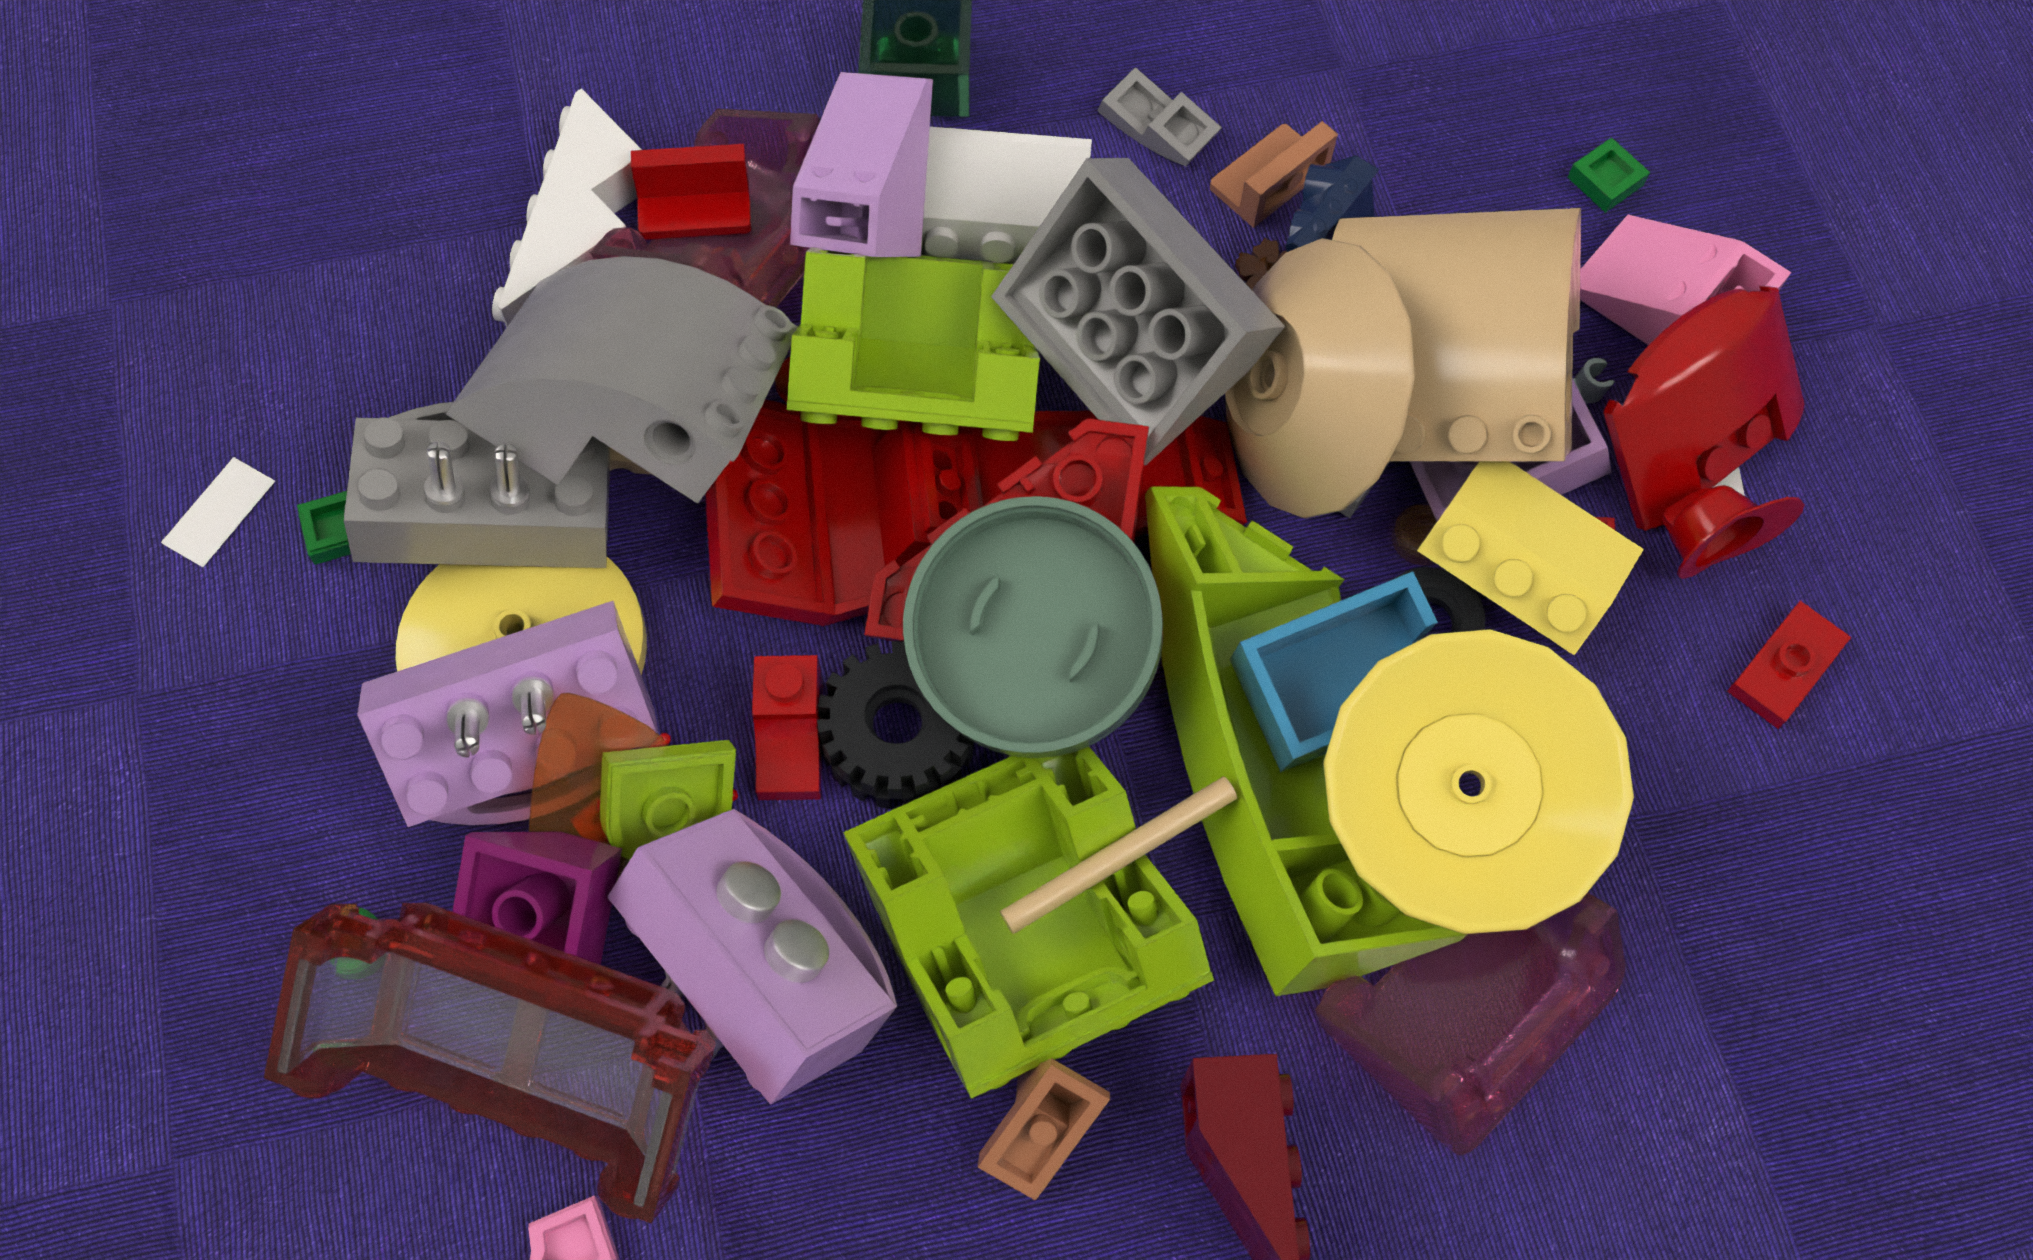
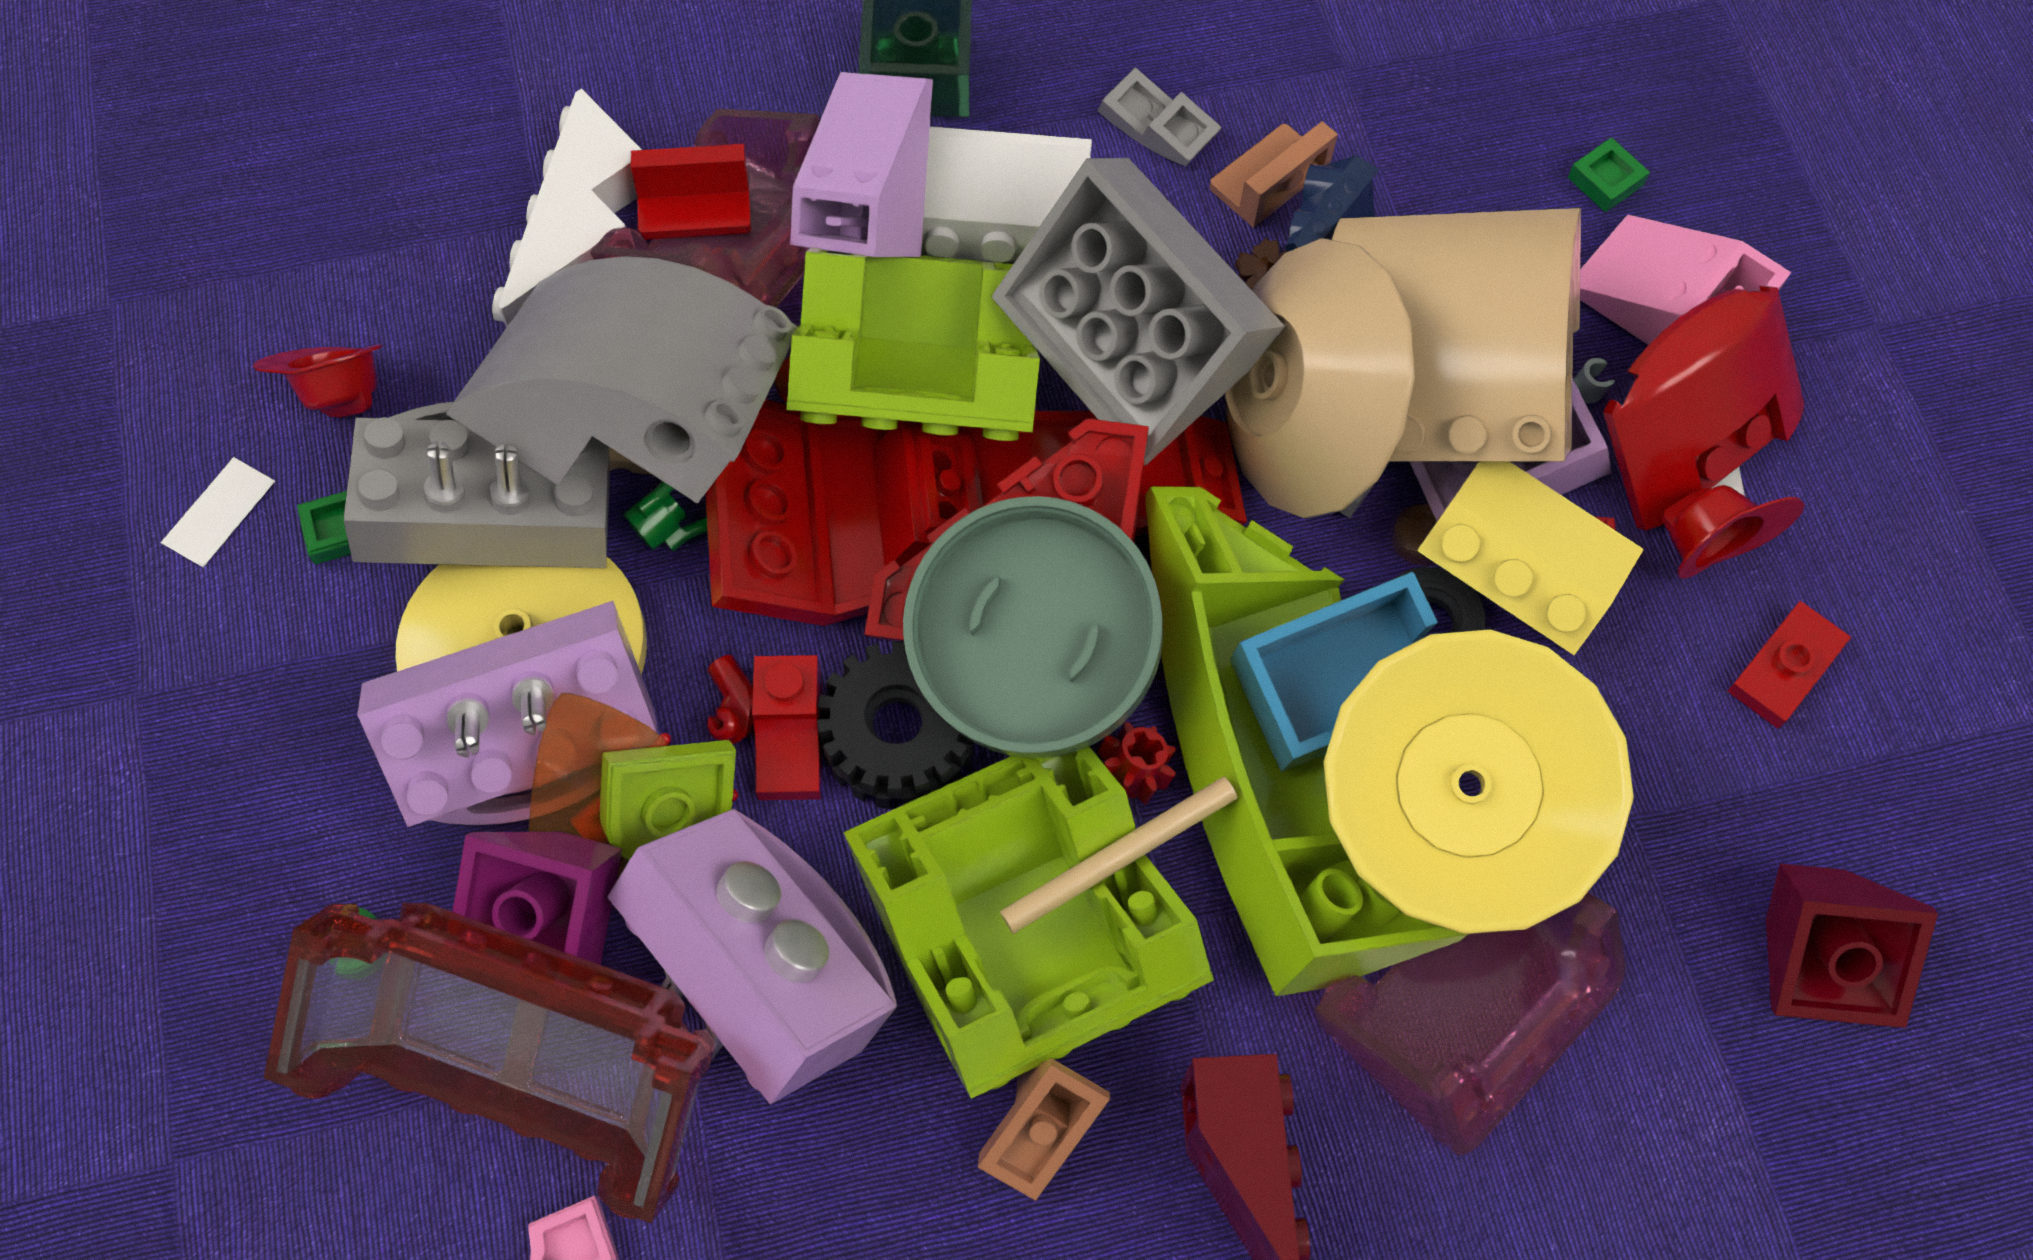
none -> red piece [253,344,383,418]
none -> green plant [622,481,708,552]
none -> red arm [707,654,754,744]
none -> red gear [1097,722,1176,804]
none -> dark red slope [1766,863,1938,1028]

